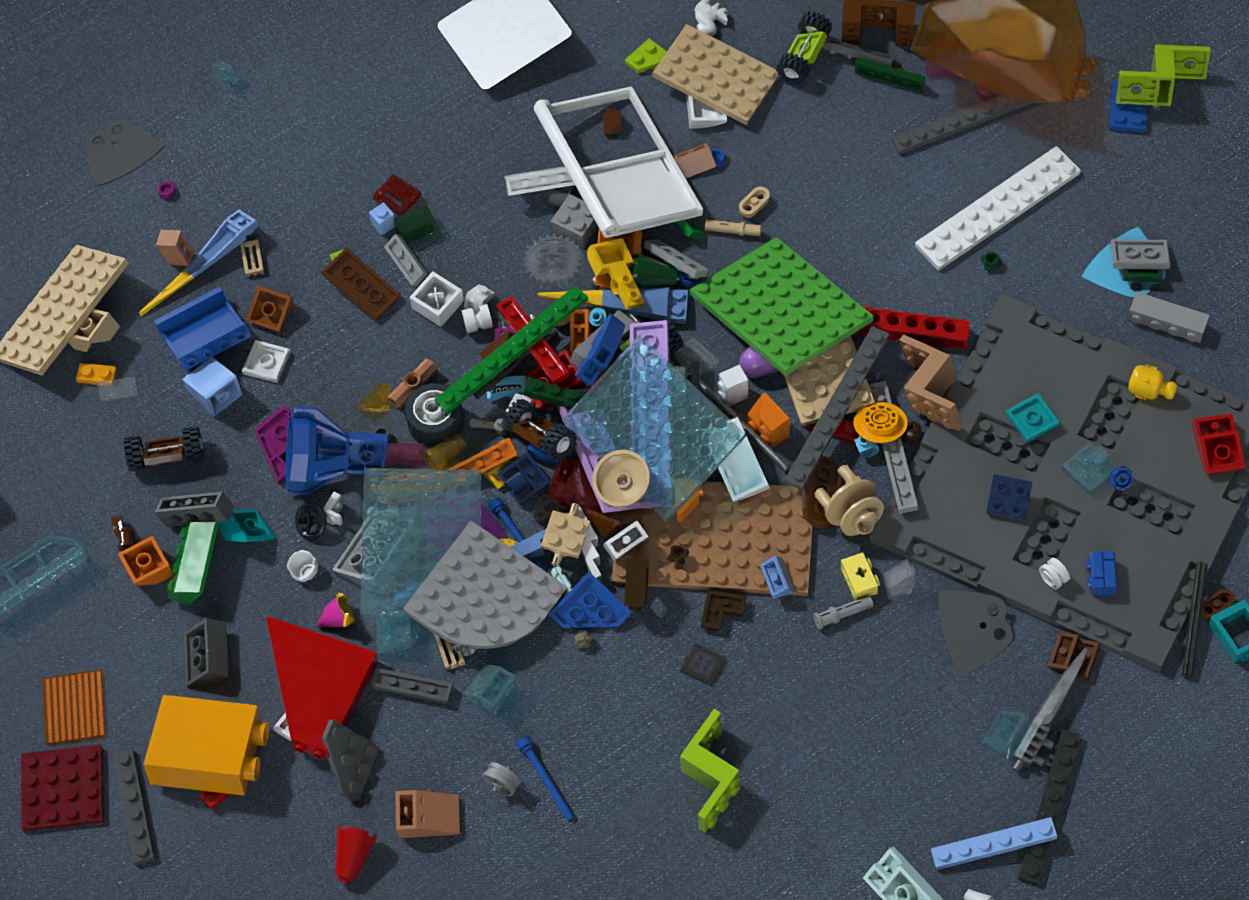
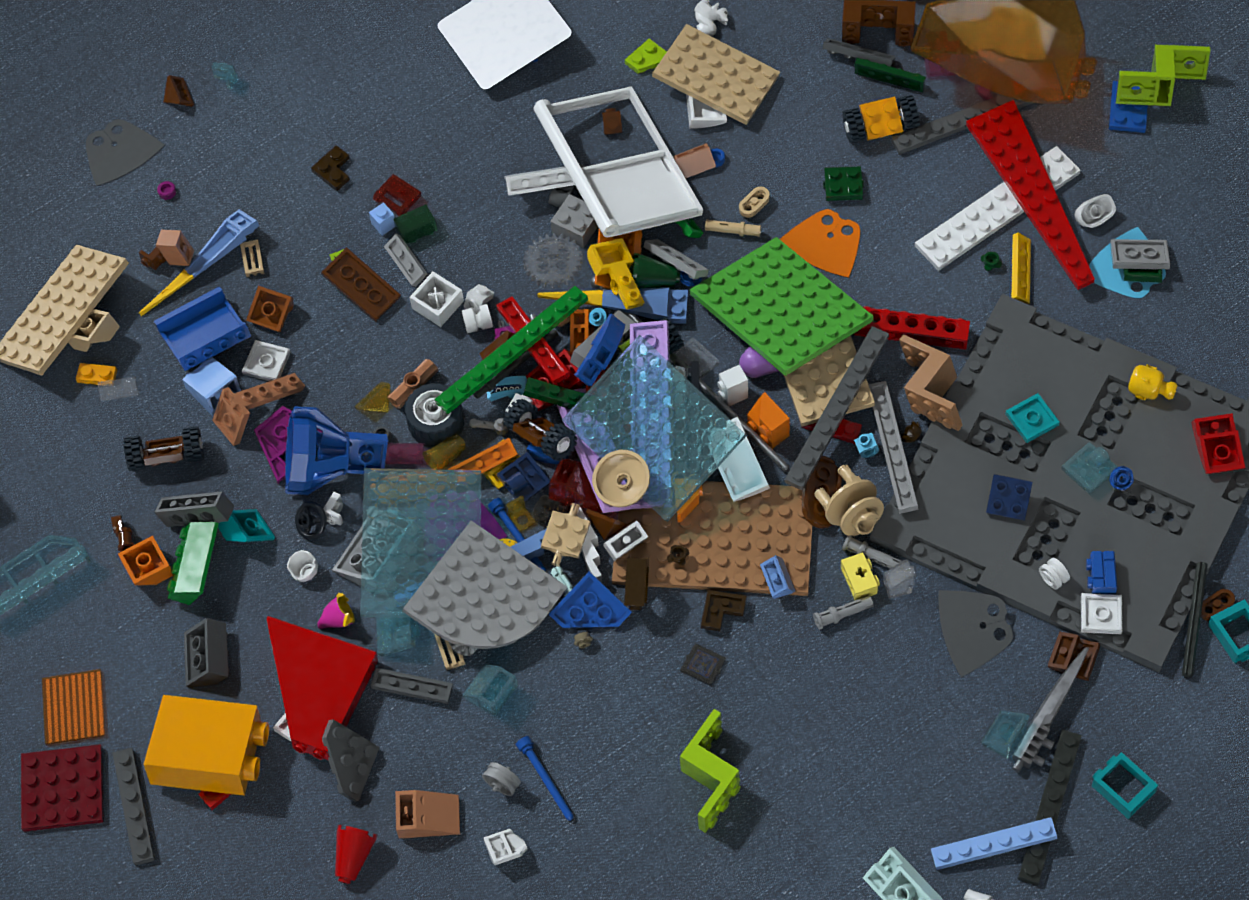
plate [776,11,833,85] -> none
light orange wheel [853,402,908,443] -> none
light grey brick [1128,292,1210,343] -> none
none -> reddish brown bracket [139,246,166,270]
none -> reddish brown slope [163,75,194,107]
none -> nougat bracket [212,373,305,446]
none -> dark brown plate [311,145,350,191]
none -> white slope [484,829,528,865]
none -> clear yellow bracket [506,496,535,532]
none -> orange piece [780,209,860,278]
none -> dark green plate [823,166,864,201]
none -> plate [842,95,920,143]
none -> light grey pin [842,535,902,572]
none -> red wing [966,100,1095,290]
none -> yellow plate [1011,232,1031,304]
none -> white piece [1074,194,1116,228]
none -> white tile [1081,593,1122,634]
none -> teal window [1092,752,1158,819]

